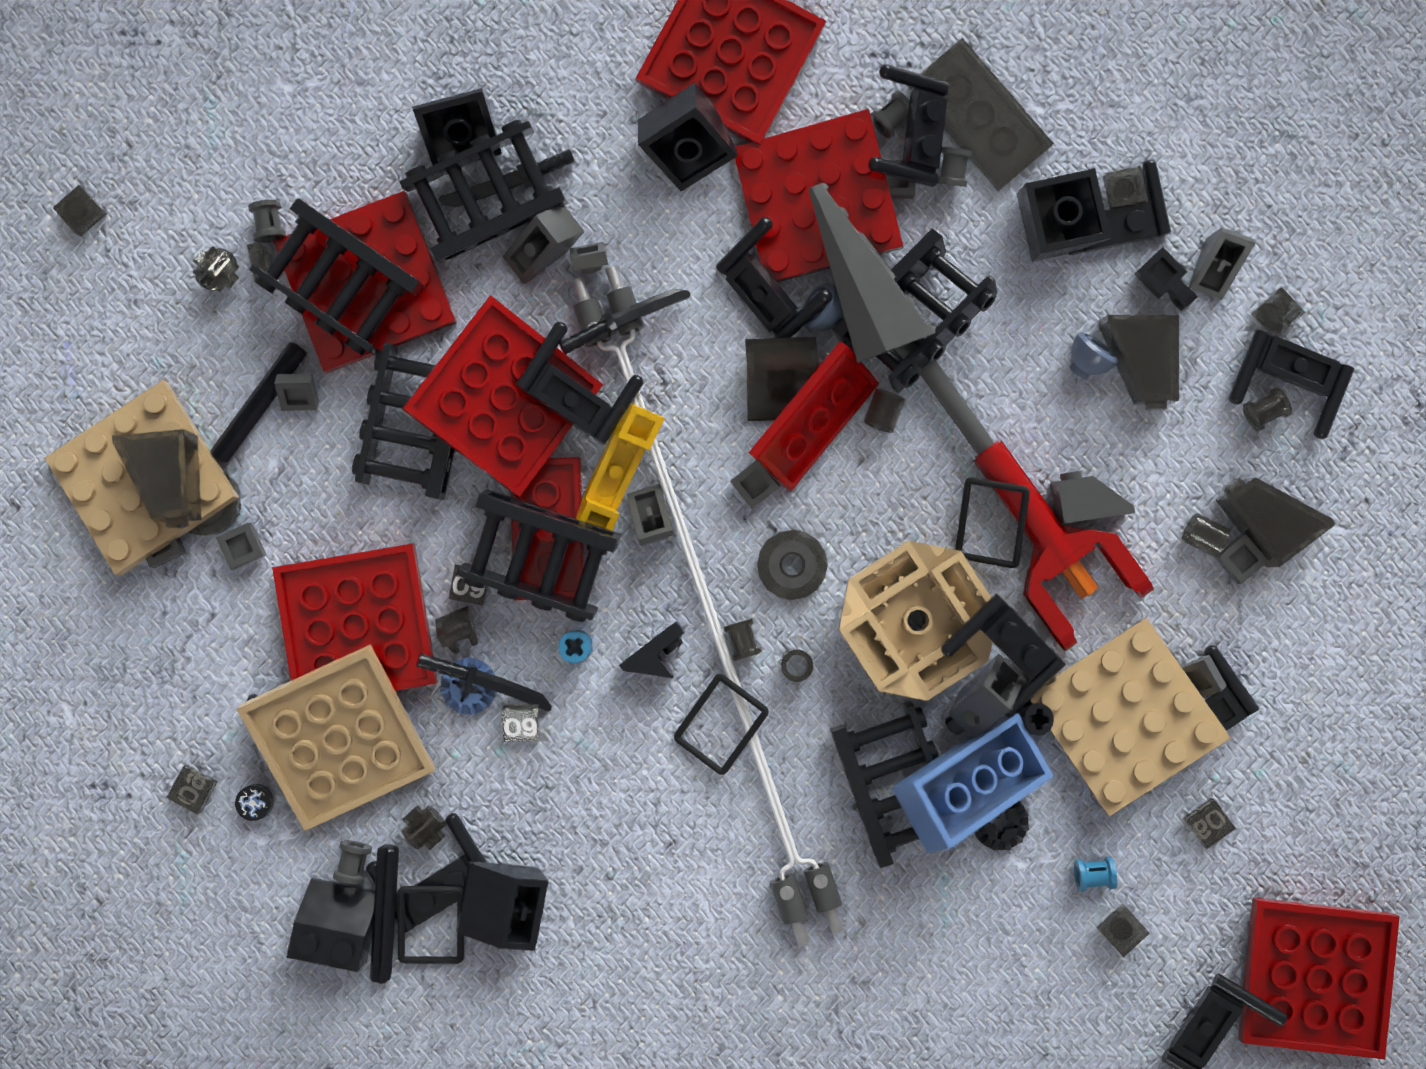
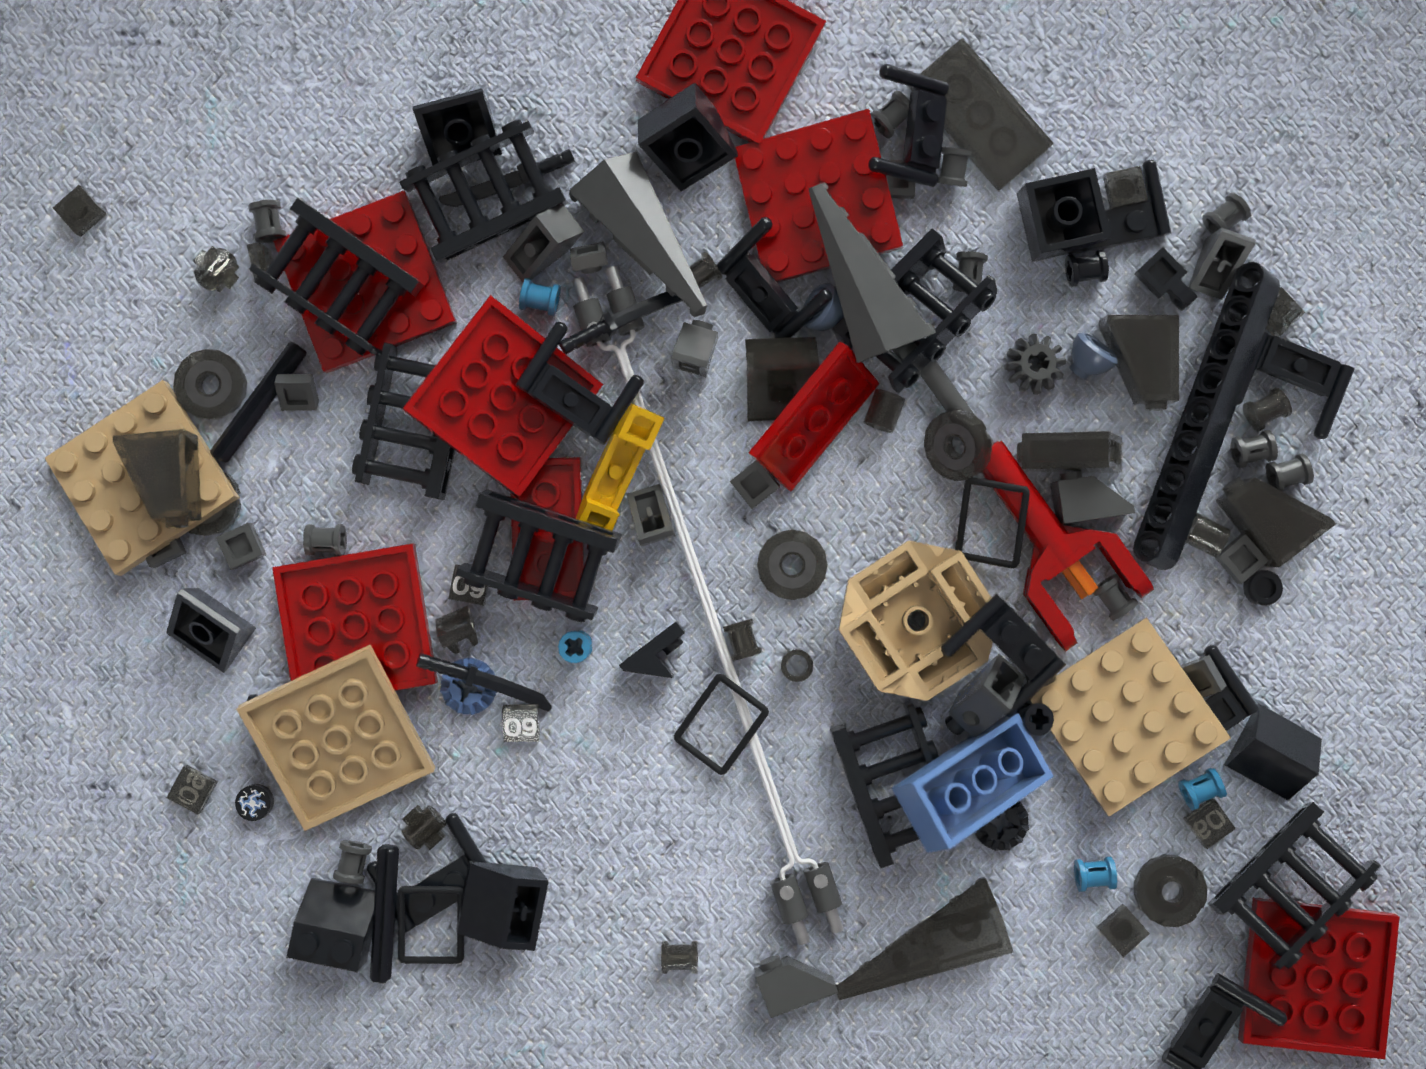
none -> black slope [166,588,256,673]
none -> clear smoke tile [173,349,247,420]
none -> dark grey bush [303,524,347,556]
none -> dark azure bush [519,278,561,317]
none -> dark grey wedge [569,152,707,317]
none -> clear smoke bush [661,941,698,974]
none -> dark grey slope [671,320,718,377]
none -> clear smoke bush [689,251,722,289]
none -> dark grey slope [754,955,838,1018]
none -> clear smoke wedge [836,877,1014,1000]
none -> clear smoke tile [924,409,992,481]
none -> dark grey bush [952,251,988,292]
none -> dark grey gear [1004,333,1066,395]
none -> clear smoke slope [1017,431,1122,473]
none -> black bush [1065,250,1109,287]
none -> dark grey bush [1093,574,1138,621]
none -> black beam [1133,262,1280,570]
none -> clear smoke tile [1134,854,1207,927]
none -> dark azure bush [1178,768,1227,811]
none -> dark grey bush [1202,193,1251,234]
none -> black fence [1208,802,1381,969]
none -> black slope [1224,703,1322,800]
none -> dark grey bush [1230,430,1278,468]
none -> black tile [1243,570,1283,605]
none -> dark grey bush [1265,453,1314,493]

